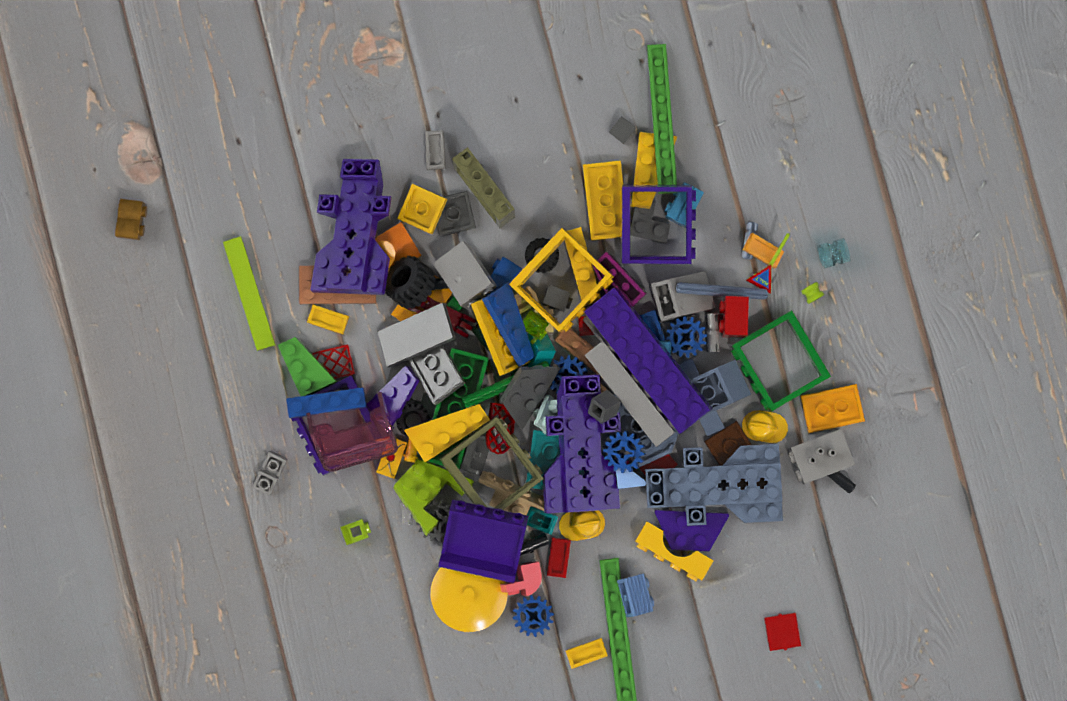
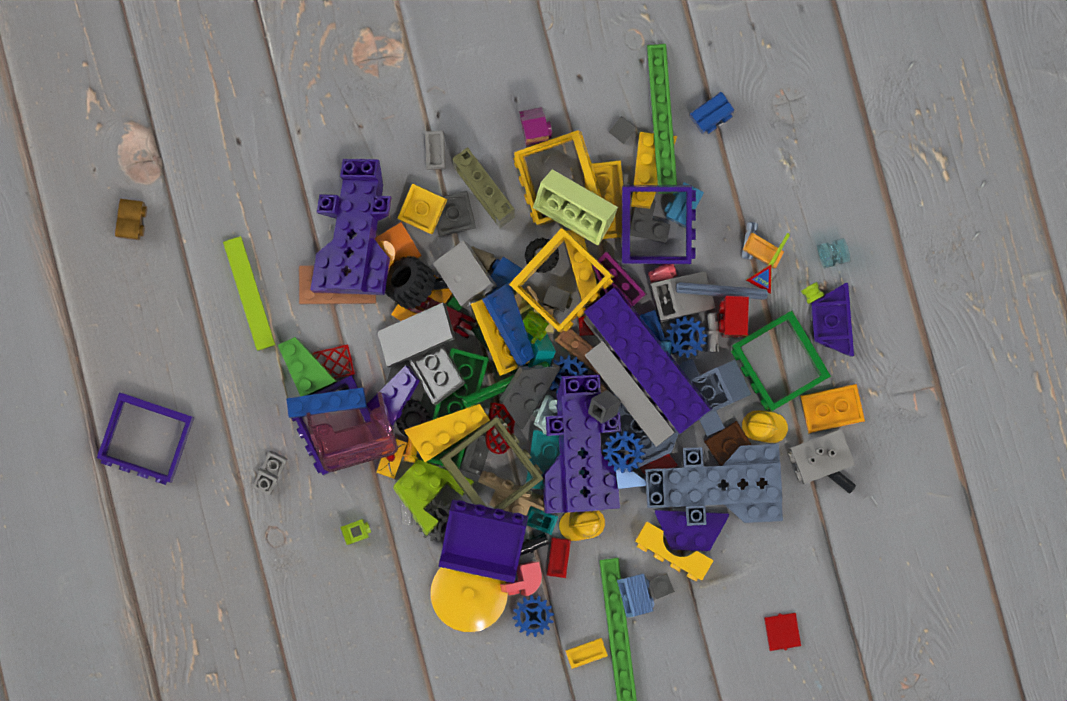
yellow tile [307,304,349,335] -> none
none -> dark purple window [97,392,194,485]
none -> dark tan cone [471,246,497,271]
none -> yellow window [513,130,603,226]
none -> magenta wedge [519,107,552,148]
none -> yellowish green slope [533,169,618,245]
none -> coral cone [648,264,678,283]
none -> dark grey brick [649,574,675,599]
none -> blue brick [689,92,734,134]
none -> dark purple wing [811,283,854,357]

